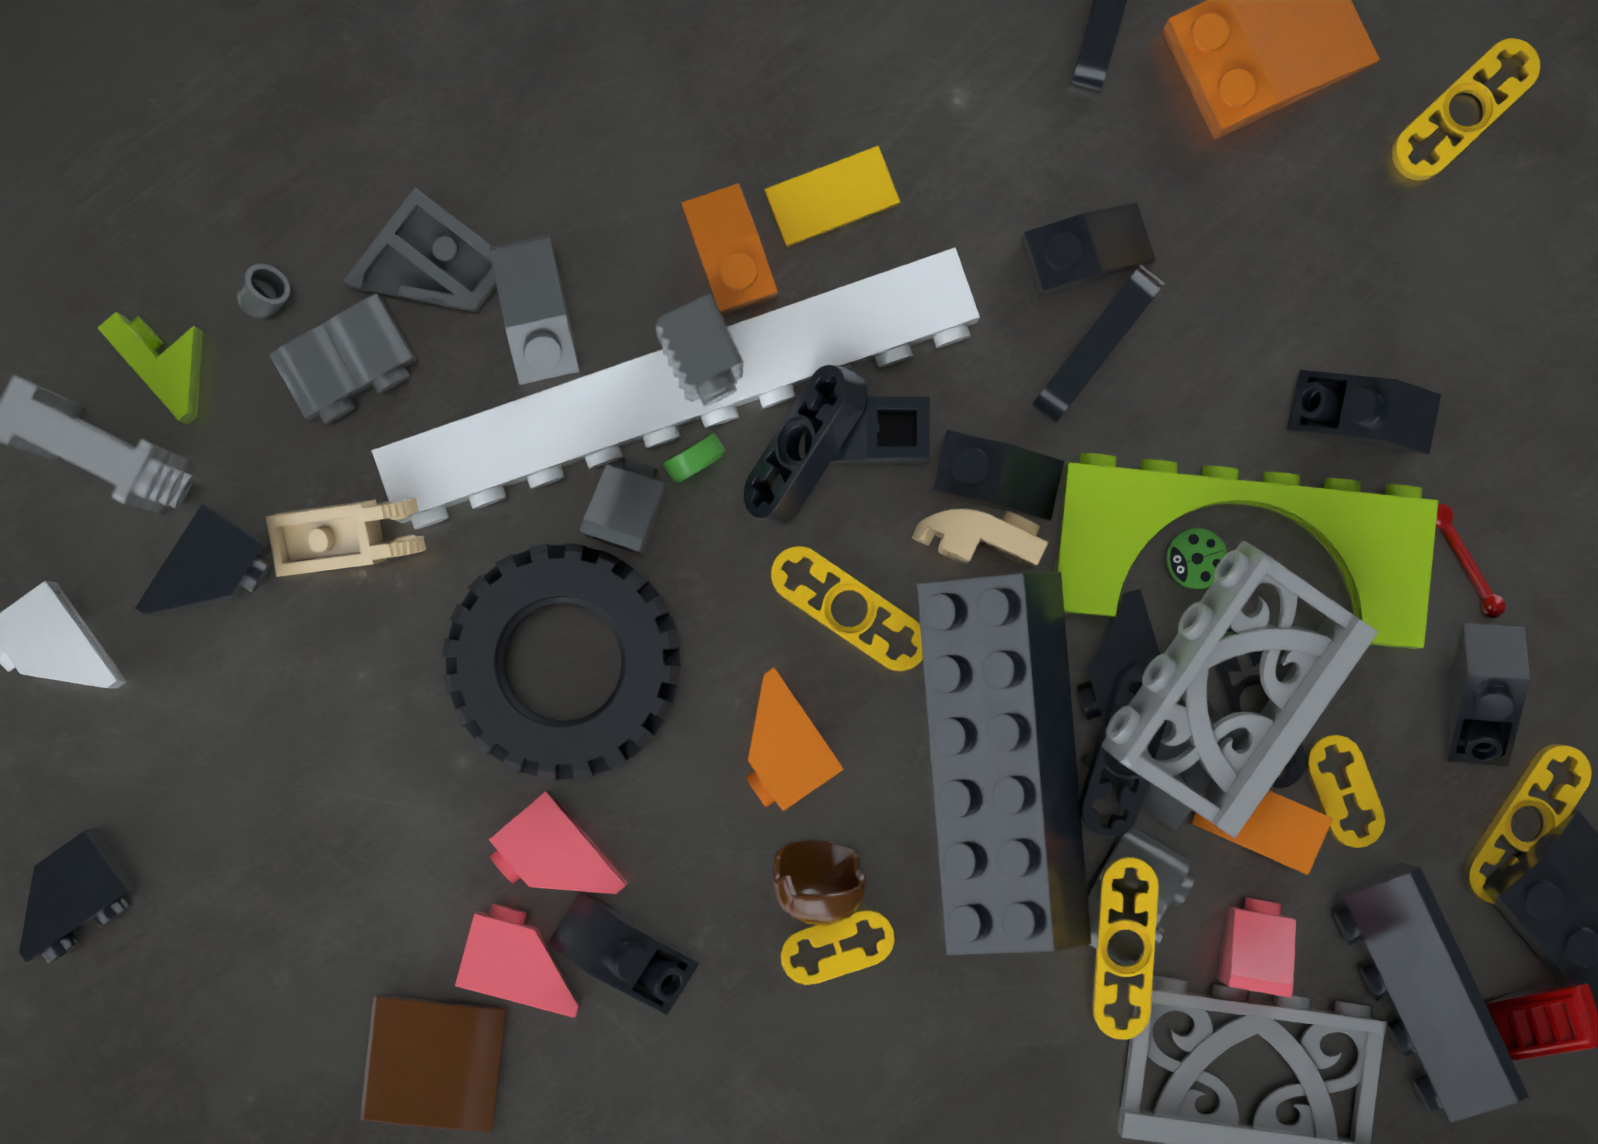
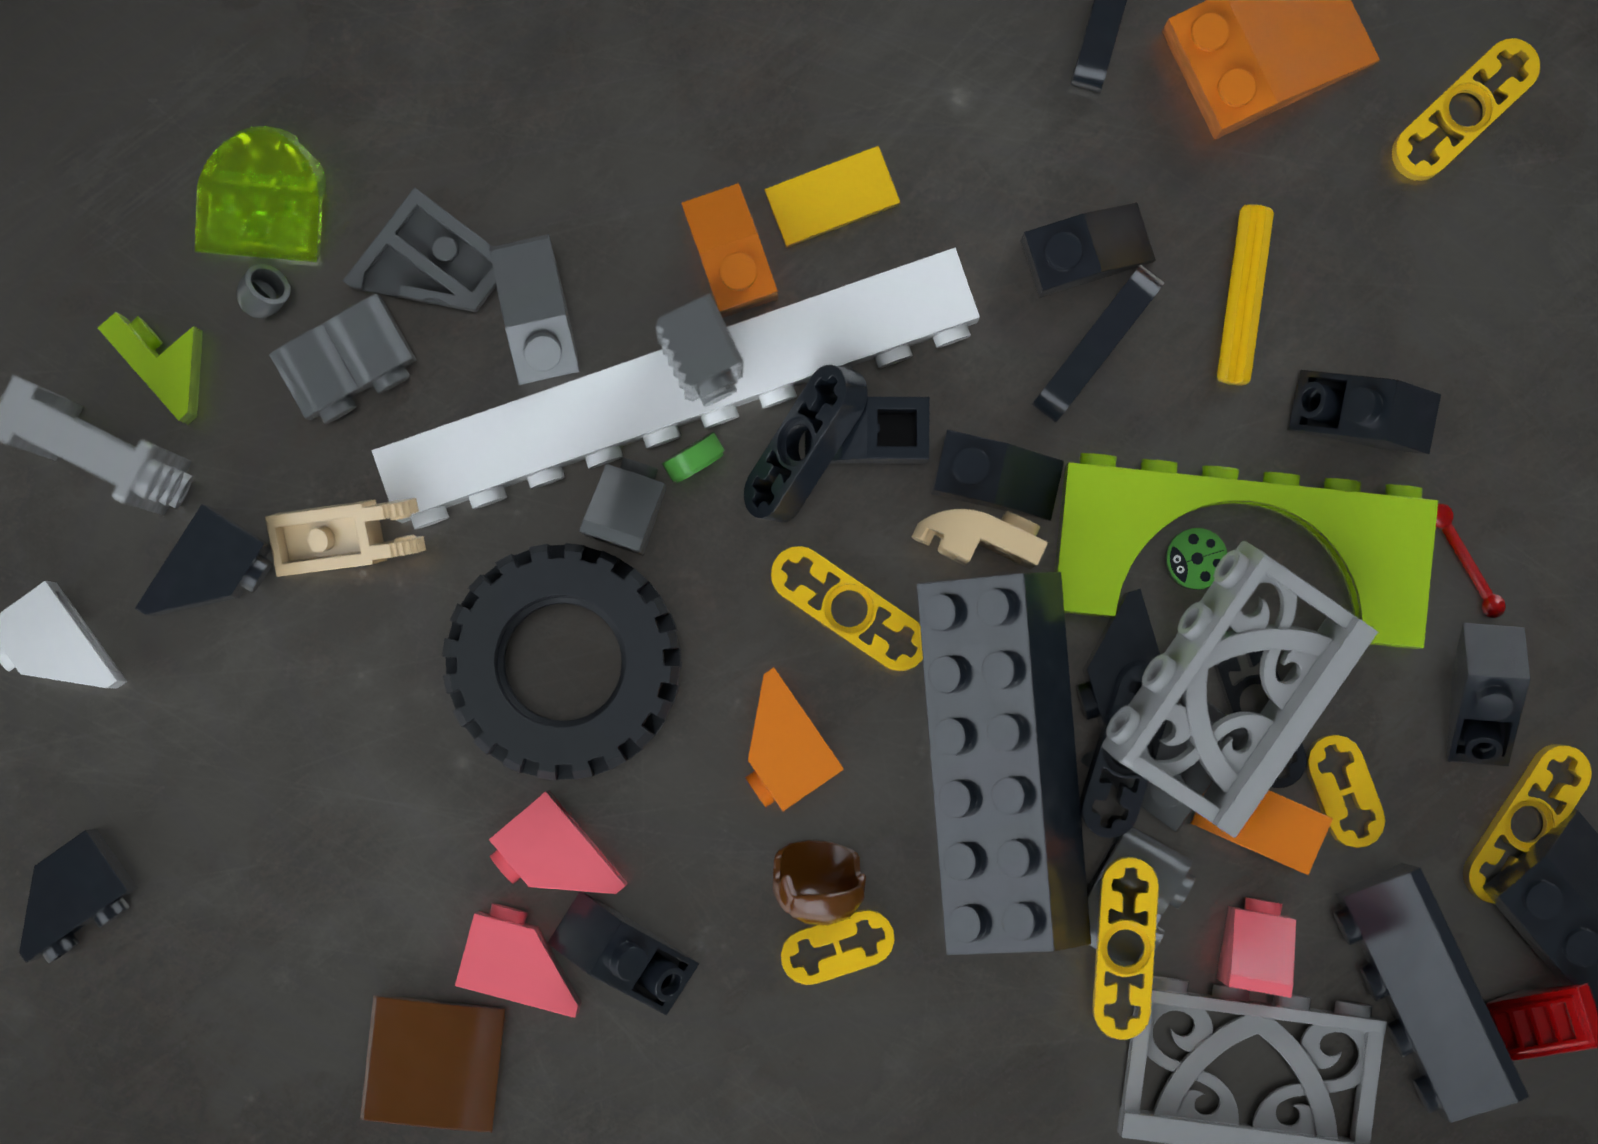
none -> clear neon green slope [195,126,326,262]
none -> yellow axle [1217,204,1274,385]

